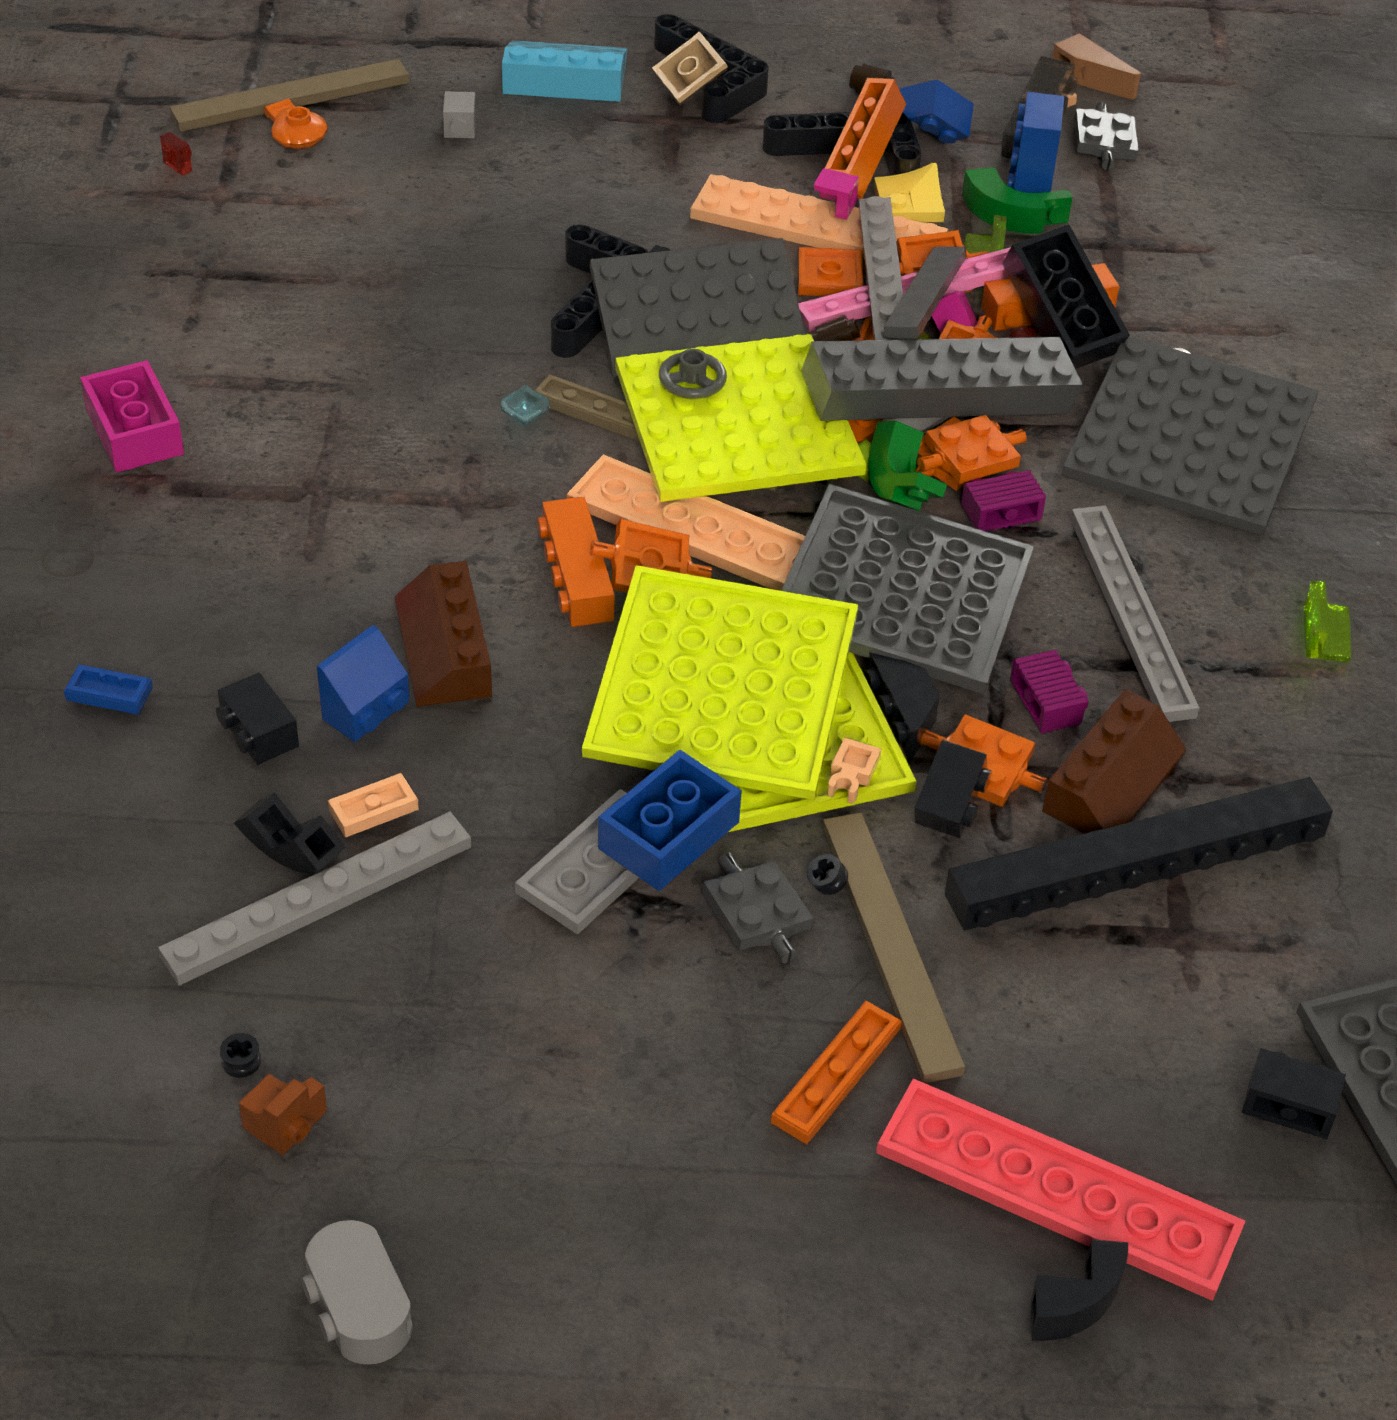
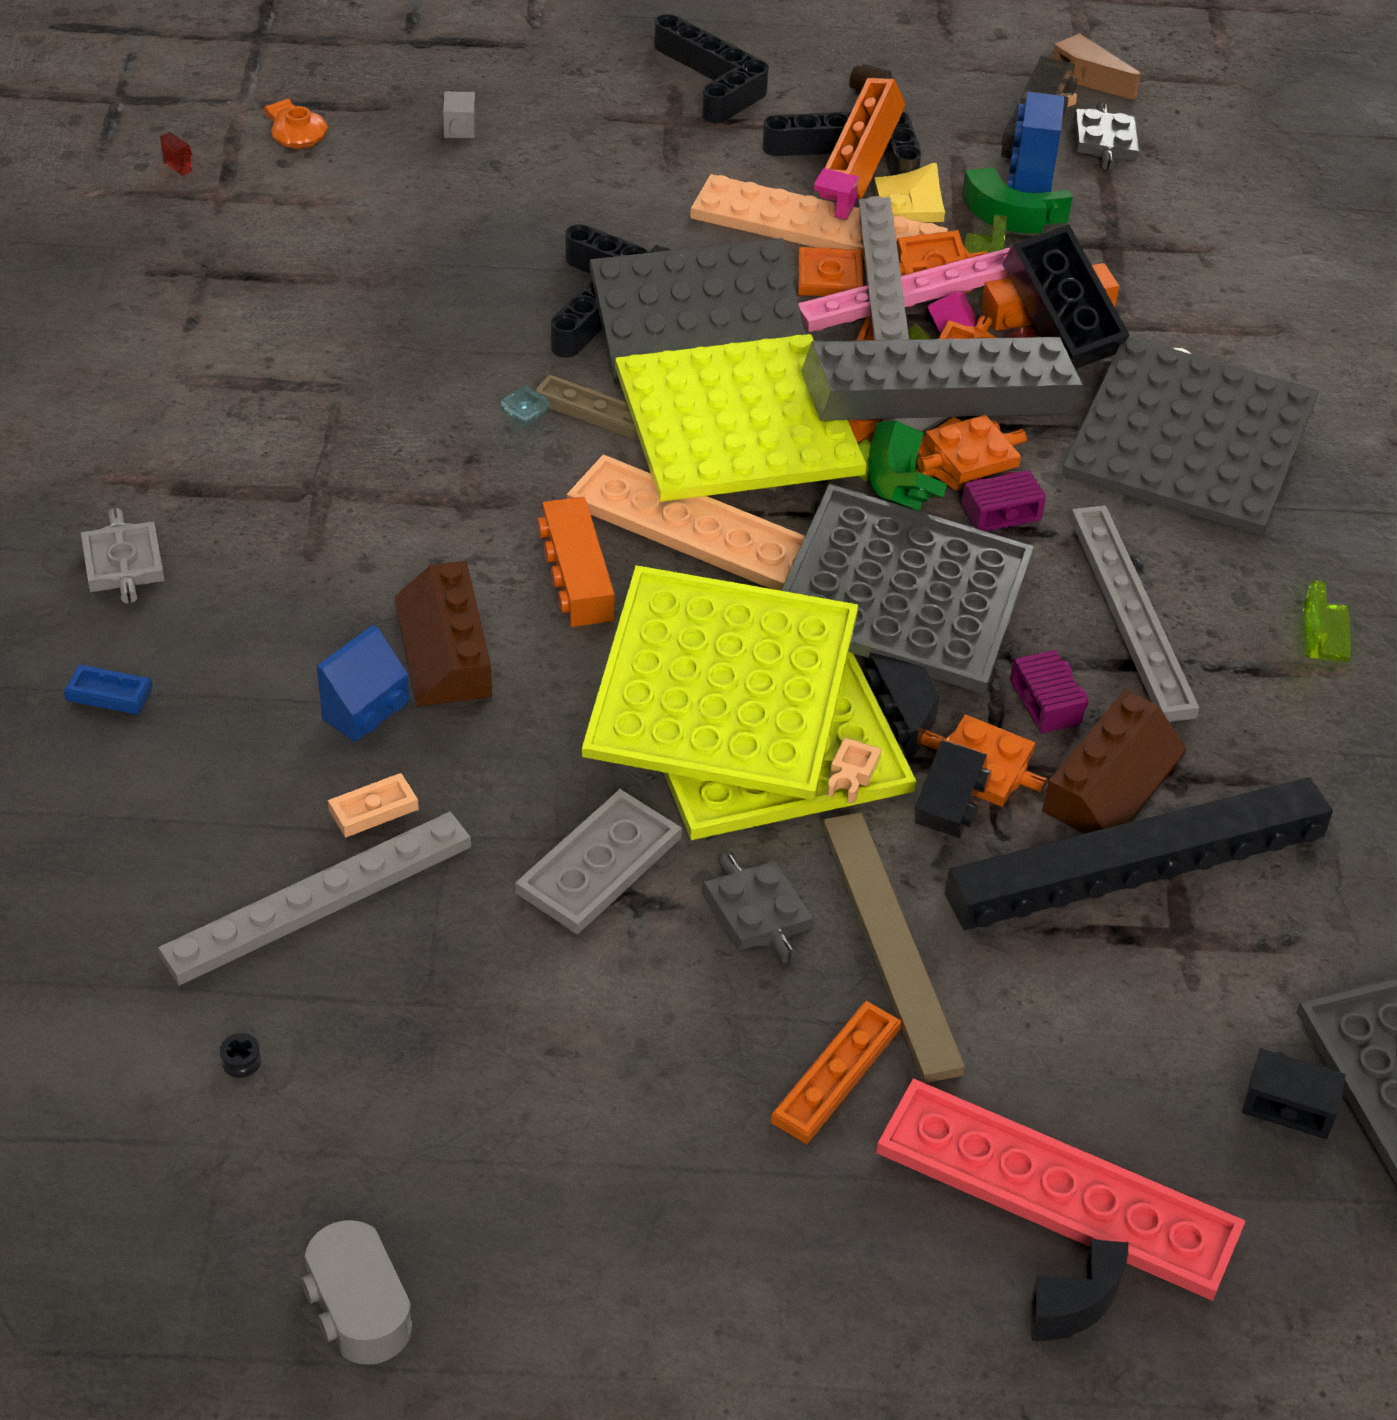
dark pink brick [80,360,184,472] -> none
dark tan tile [170,59,409,132] -> none
black brick [216,673,299,765] -> none
black brick [234,793,346,873] -> none
dark orange brick [239,1074,327,1156] -> none
medium azure slope [502,40,628,102] -> none
orange plate [589,519,712,593] -> none
blue brick [598,750,742,891] -> none
tan slope [652,32,728,106] -> none
dark grey piece [659,349,727,399] -> none
black bush [807,854,848,895] -> none
dark brown brick [809,315,861,341] -> none
dark grey tile [884,247,967,339] -> none
blue slope [899,79,974,143] -> none
none -> light grey plate [81,508,165,603]

